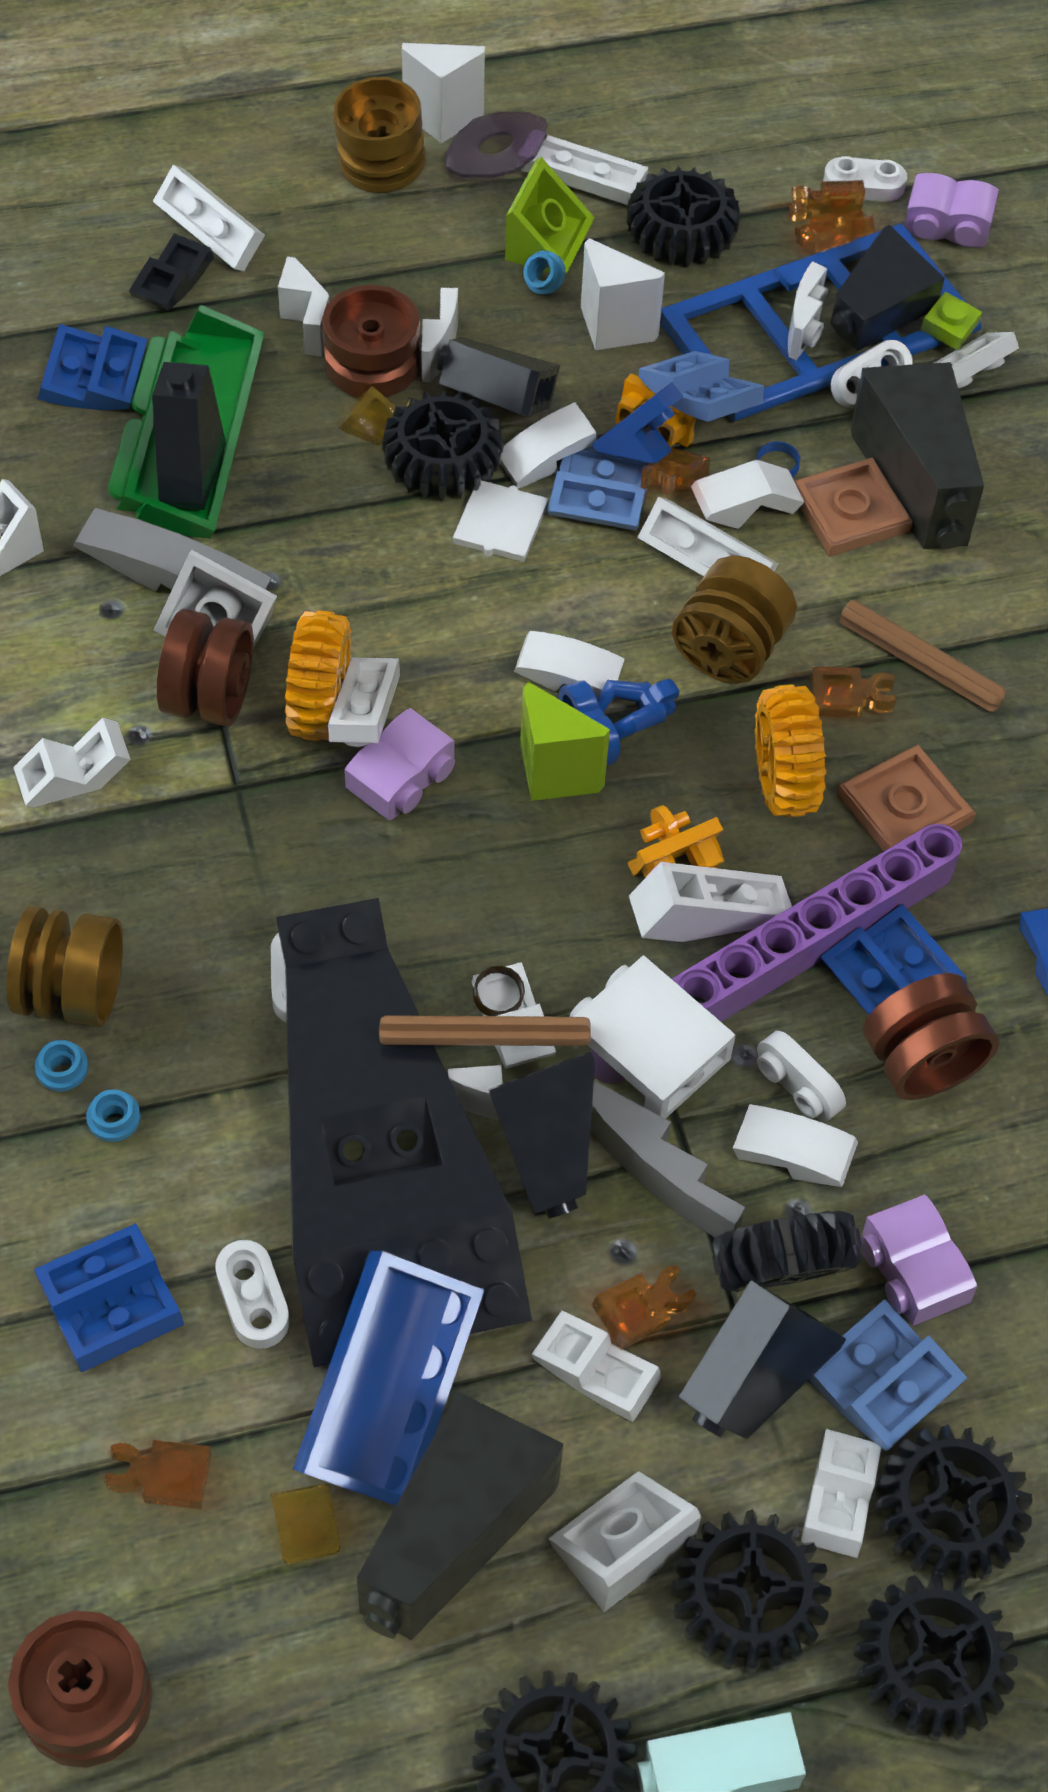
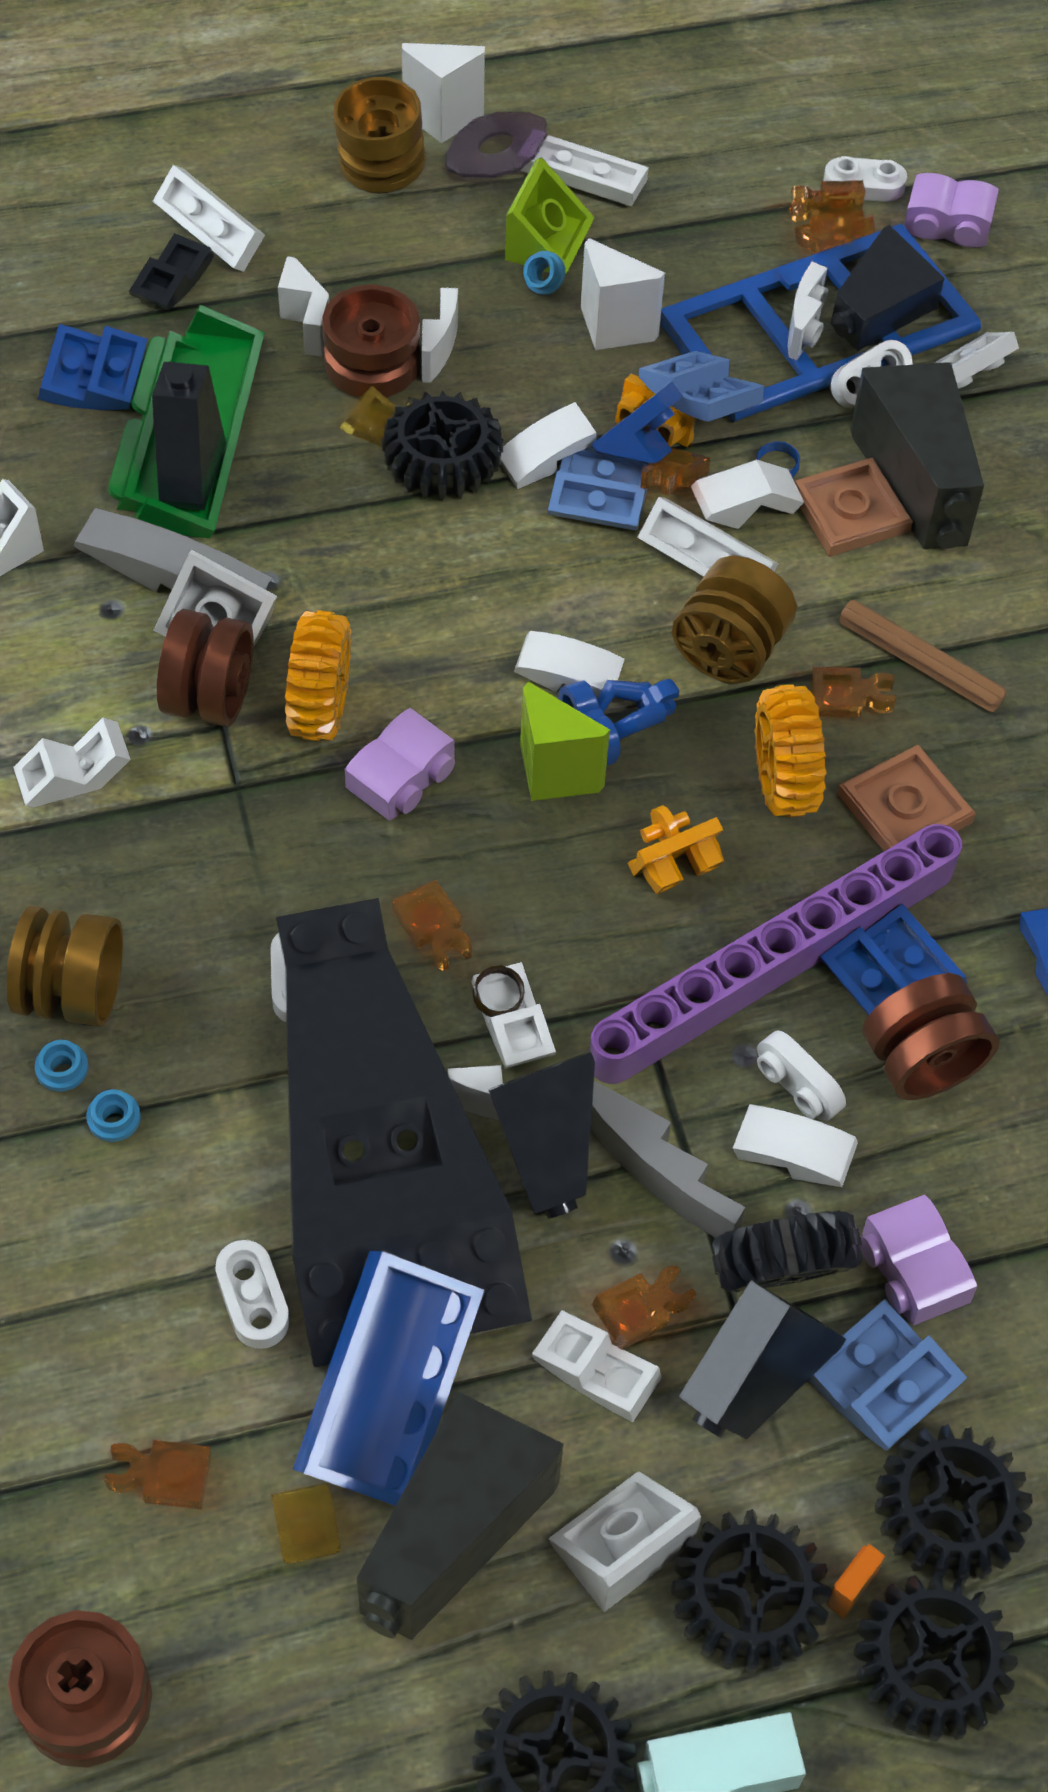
blue slope [34,1223,185,1373] -> none
white plate [328,658,400,747] -> none
medium nougat axle [379,1016,591,1046] -> none
black slope [437,337,560,416] -> none
white piece [453,481,549,562] -> none
white panel [569,955,736,1119] -> none
black gear [626,166,740,267] -> none
white slope [629,862,792,942] -> none
white slope [801,1429,881,1558] -> none
lime plate [920,292,982,350] -> none
none -> clear orange plate [392,879,472,971]
none -> orange tile [828,1544,886,1618]

